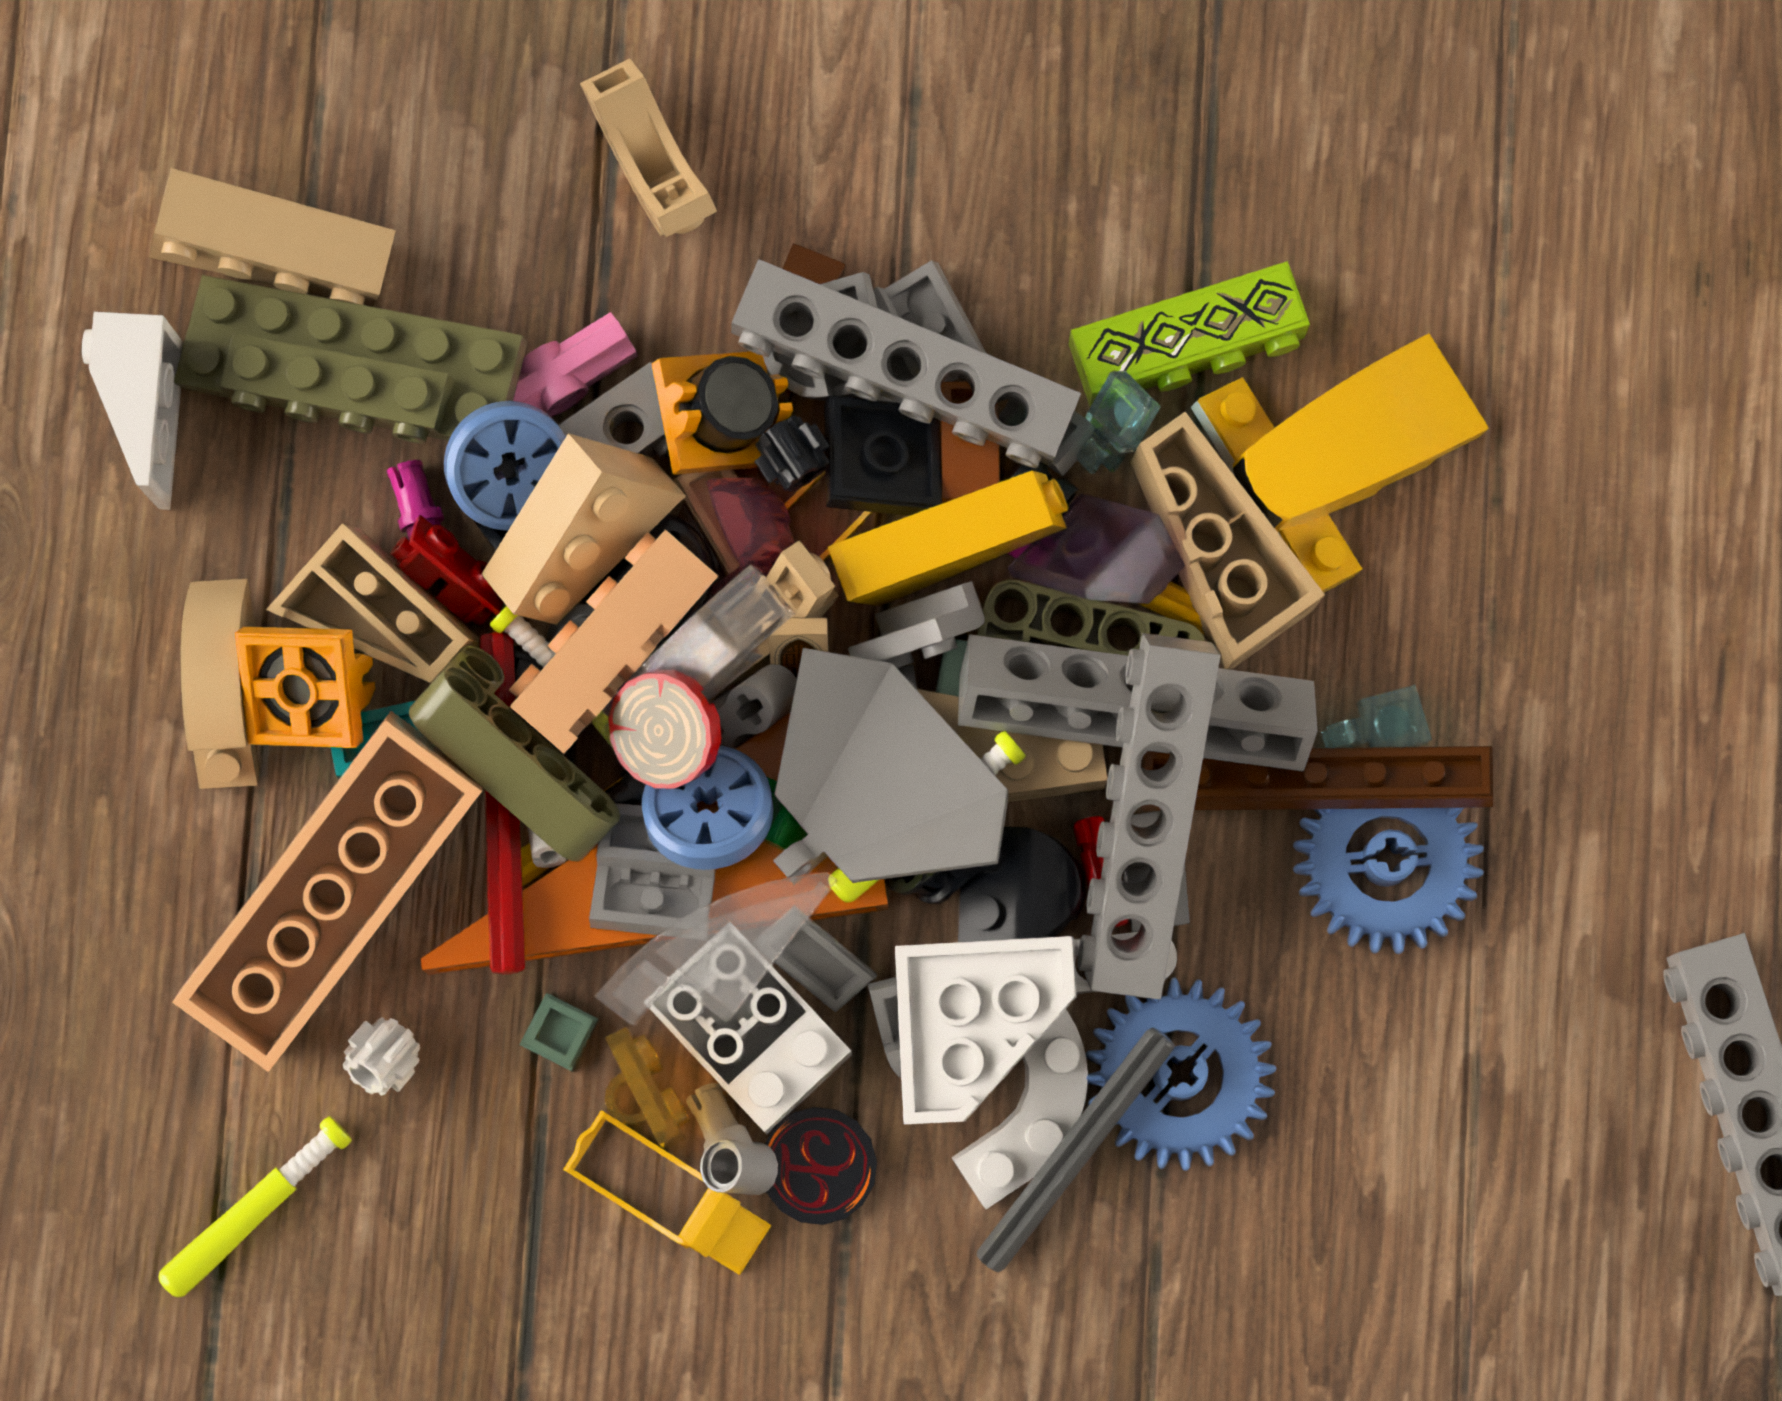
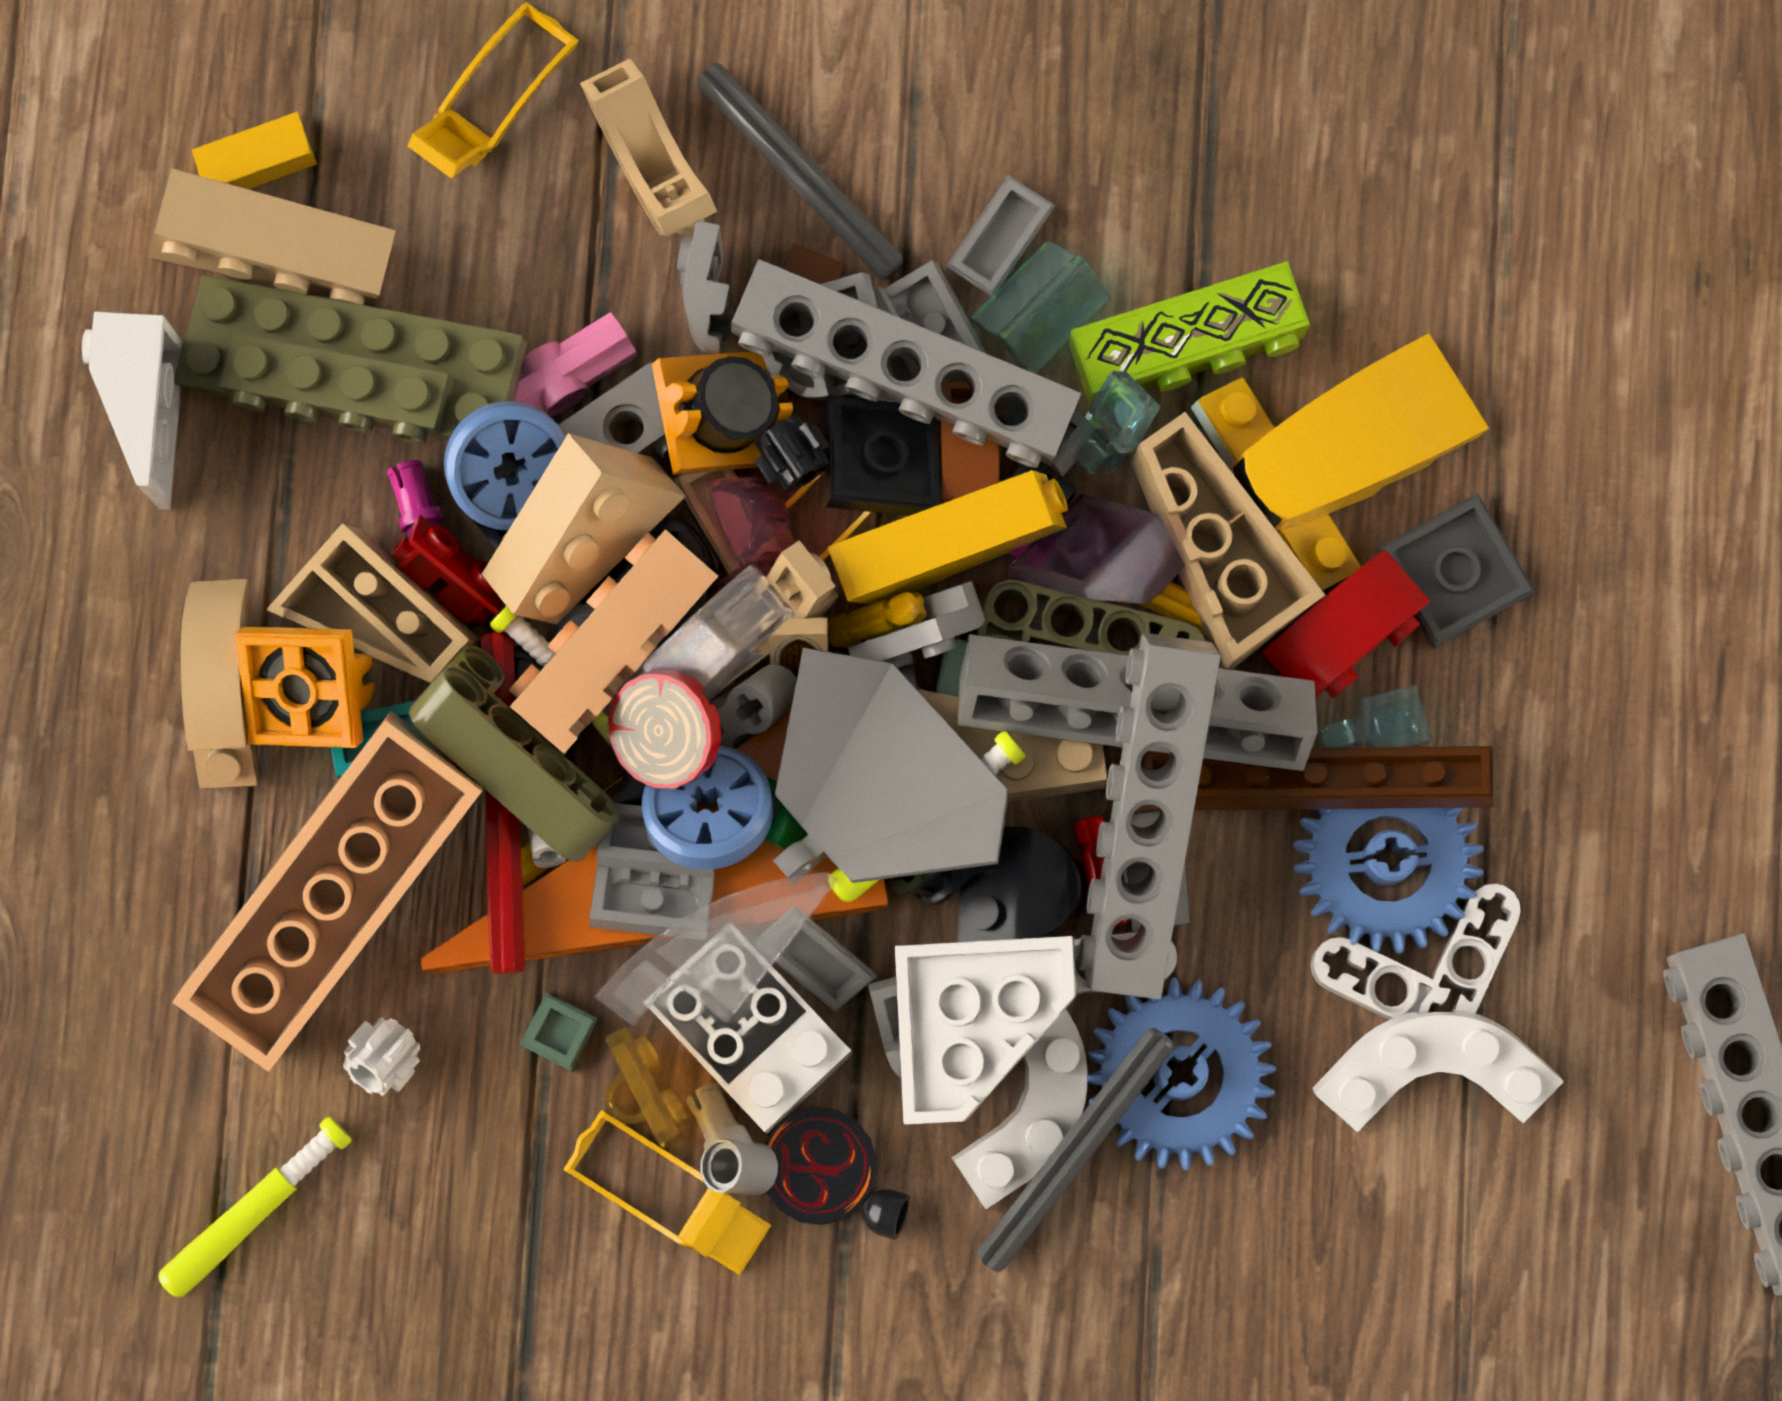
none -> yellow slope [192,111,317,189]
none -> yellow piece [407,2,579,179]
none -> light grey slope [677,220,734,354]
none -> dark grey axle [697,63,903,279]
none -> yellow axle [827,592,927,648]
none -> black hinge [862,1189,910,1240]
none -> light grey tile [946,175,1055,298]
none -> clear light blue panel [971,241,1111,374]
none -> red brick [1262,550,1430,699]
none -> white beam [1310,883,1521,1020]
none -> white plate [1312,1009,1564,1132]
none -> dark grey tile [1377,493,1536,649]

